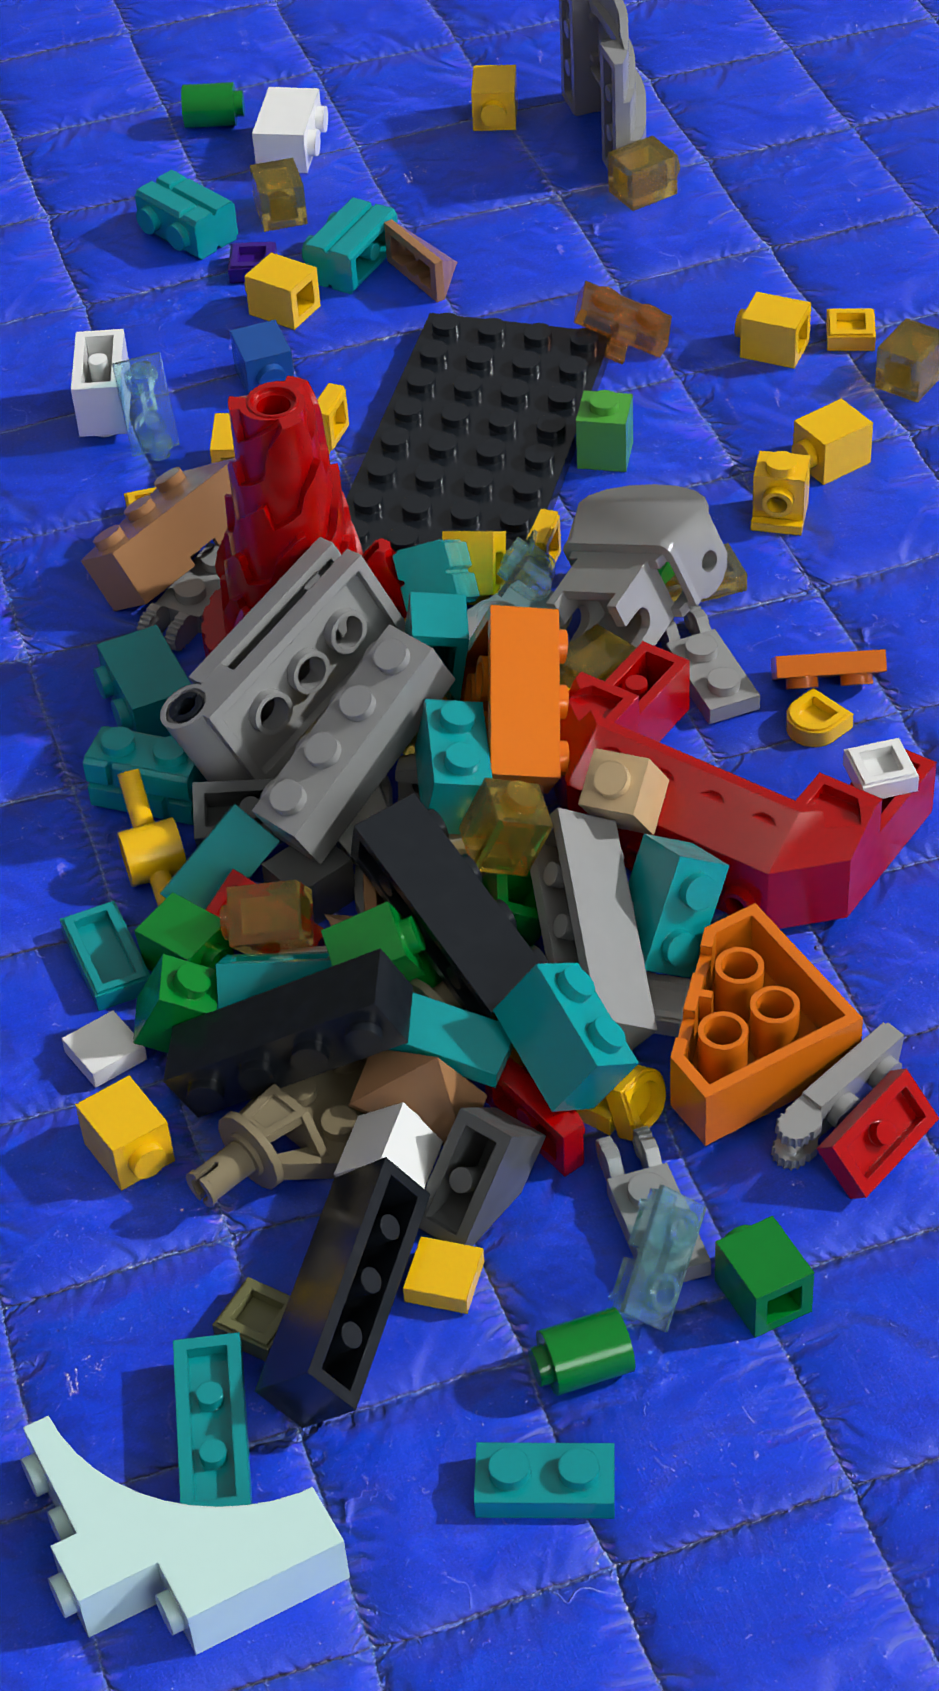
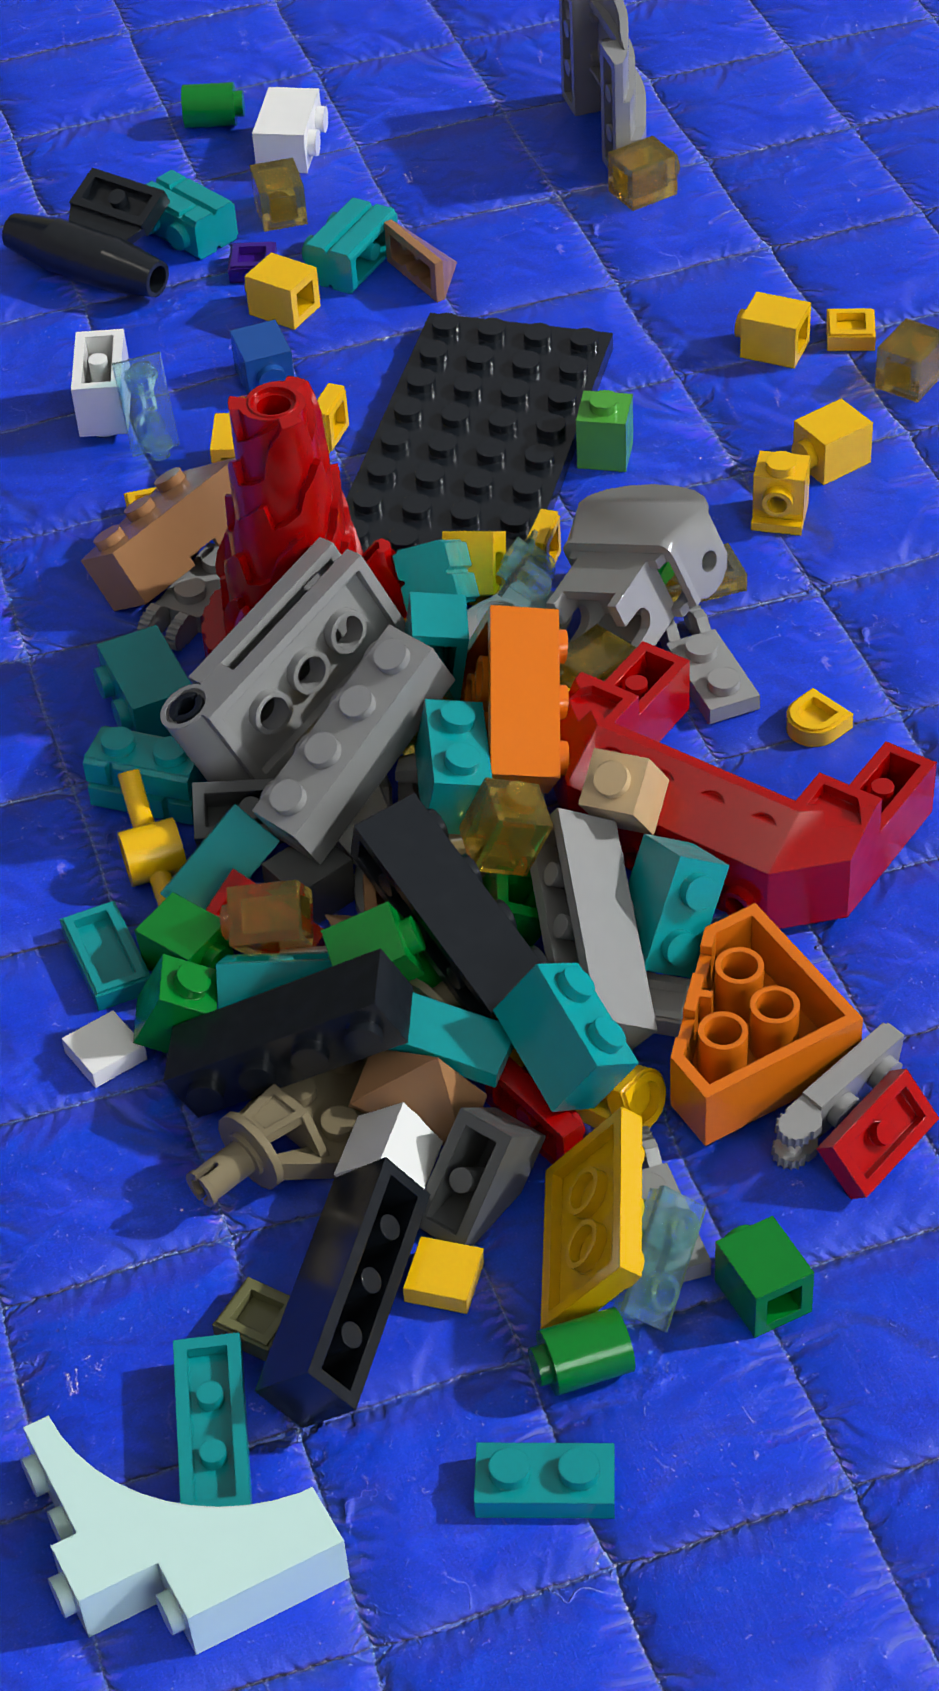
yellow brick [75,1075,175,1191] -> none
yellow brick [471,65,518,131] -> none
clear orange plate [574,281,672,364] -> none
orange plate [771,649,887,690] -> none
white tile [843,738,919,799] -> none
none -> black plate [2,168,170,297]
none -> yellow plate [540,1107,645,1329]

